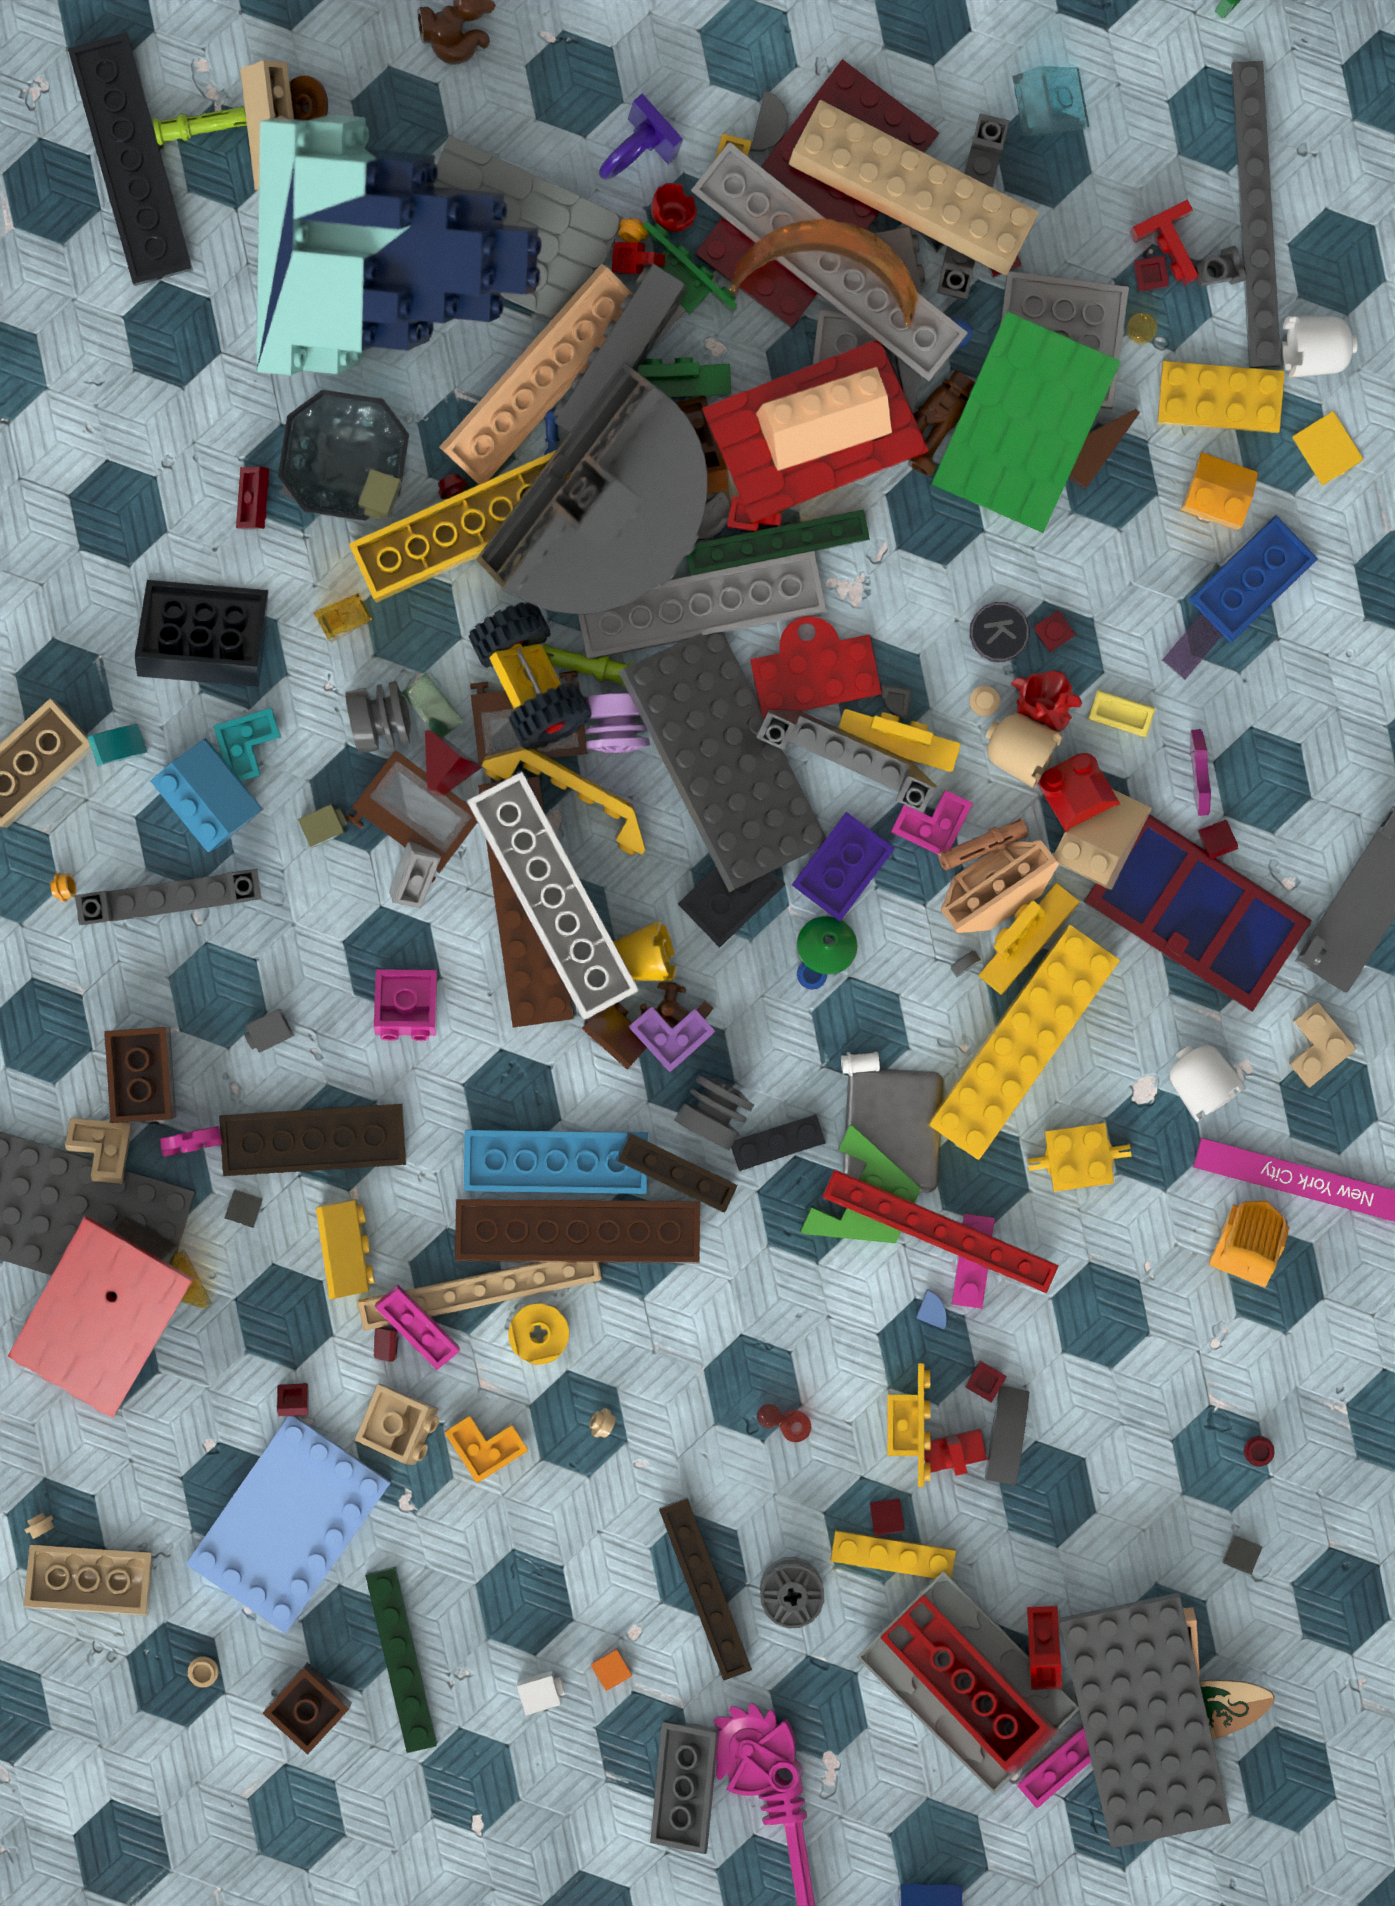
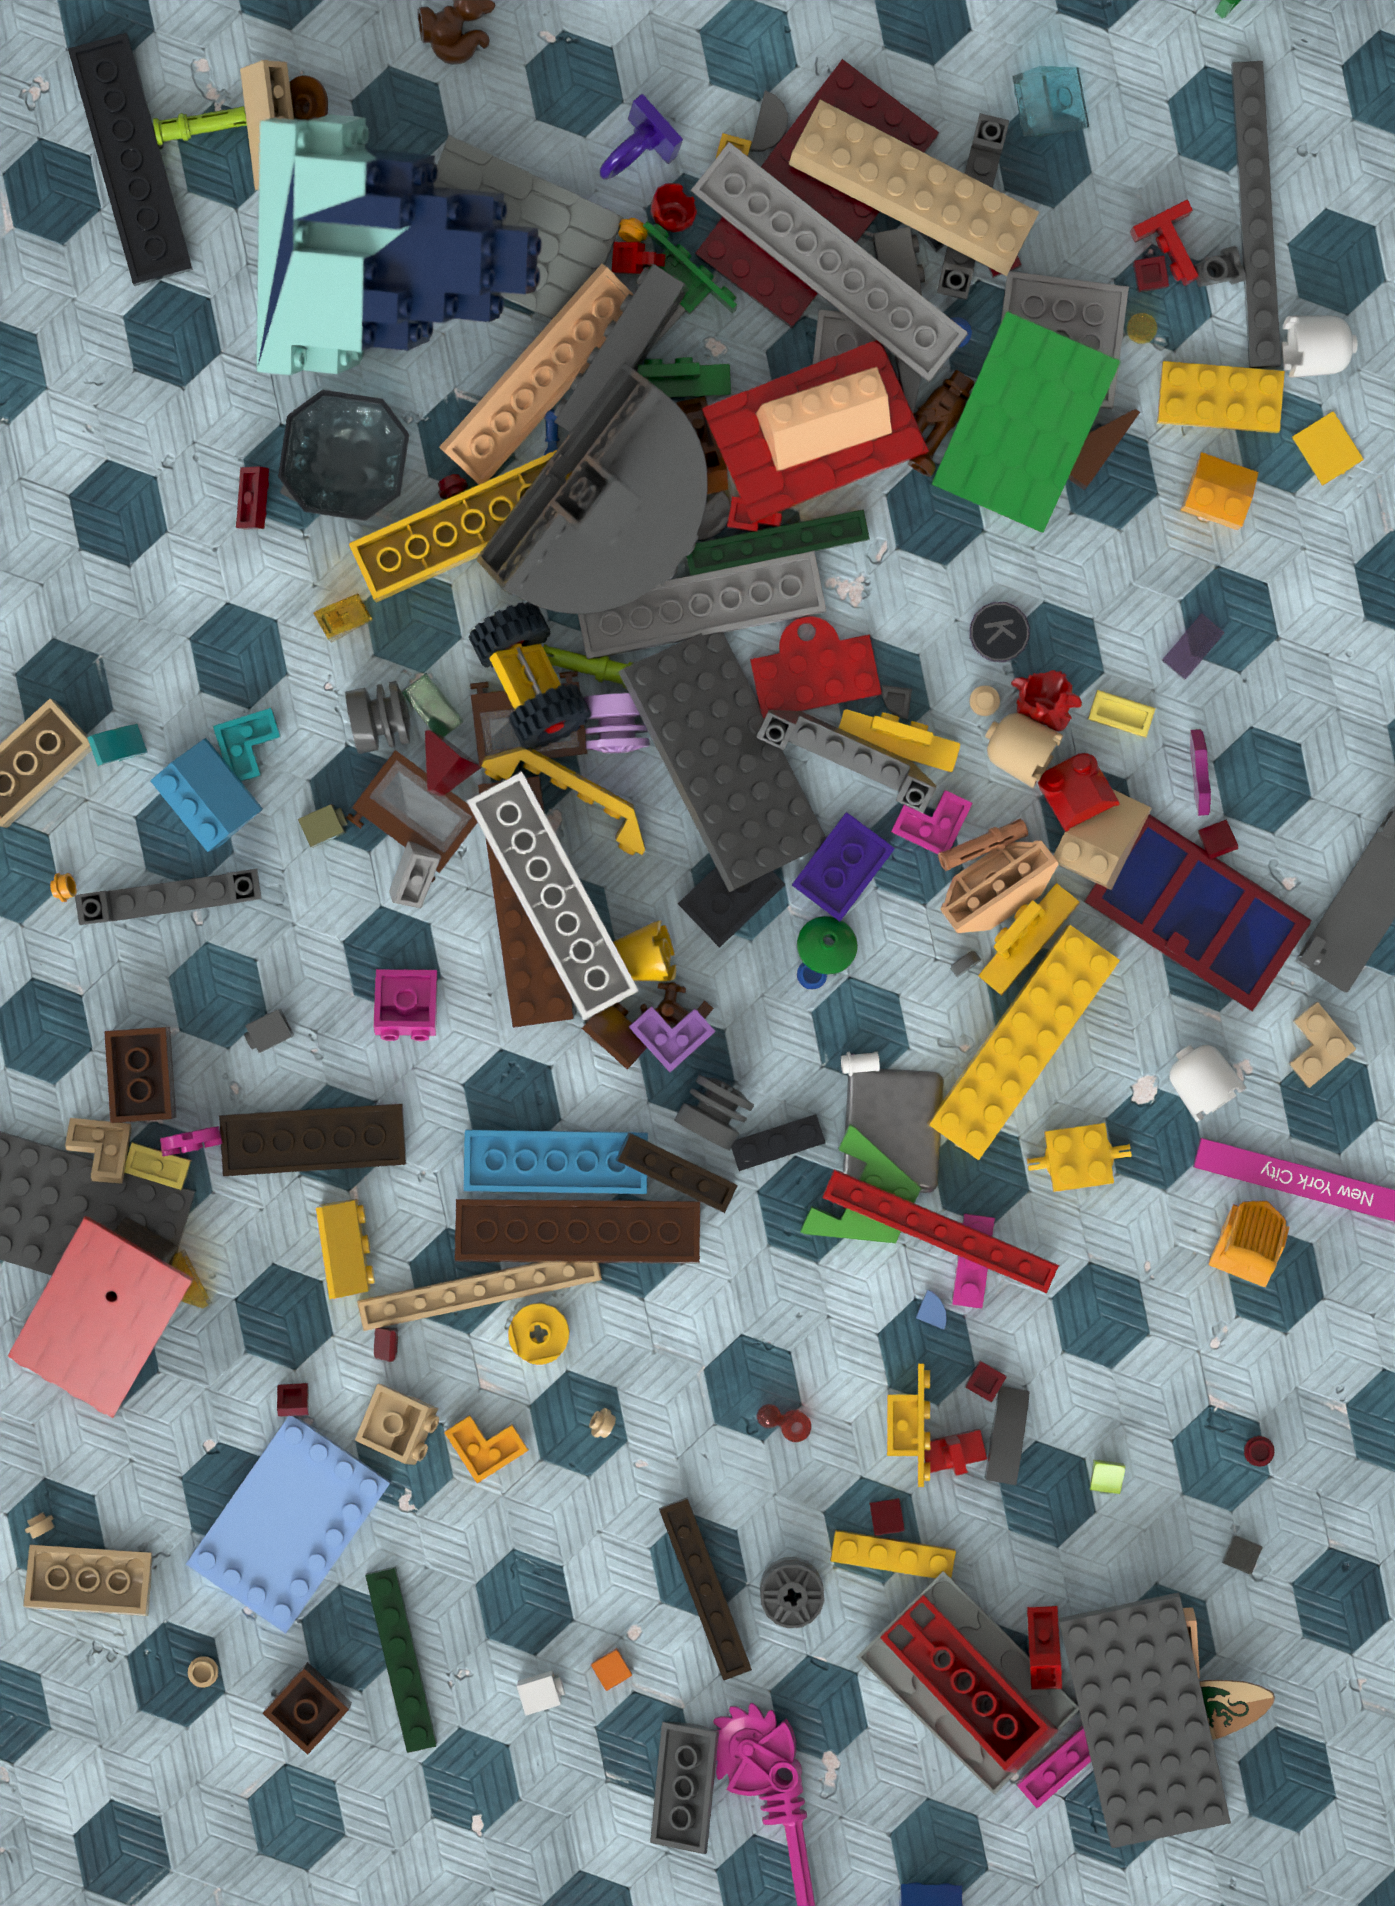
black slope [134,580,269,687] -> none
clear smoke tile [225,1189,264,1228] -> none
olive brick [358,469,402,520] -> none
dark pink plate [375,1284,460,1370] -> none
clear orange windscreen [729,219,918,329] -> none
dark red plate [1033,610,1076,653] -> none
blue tile [1188,515,1318,643] -> none
none -> light yellow plate [124,1142,191,1190]
none -> slope [1089,1459,1126,1494]

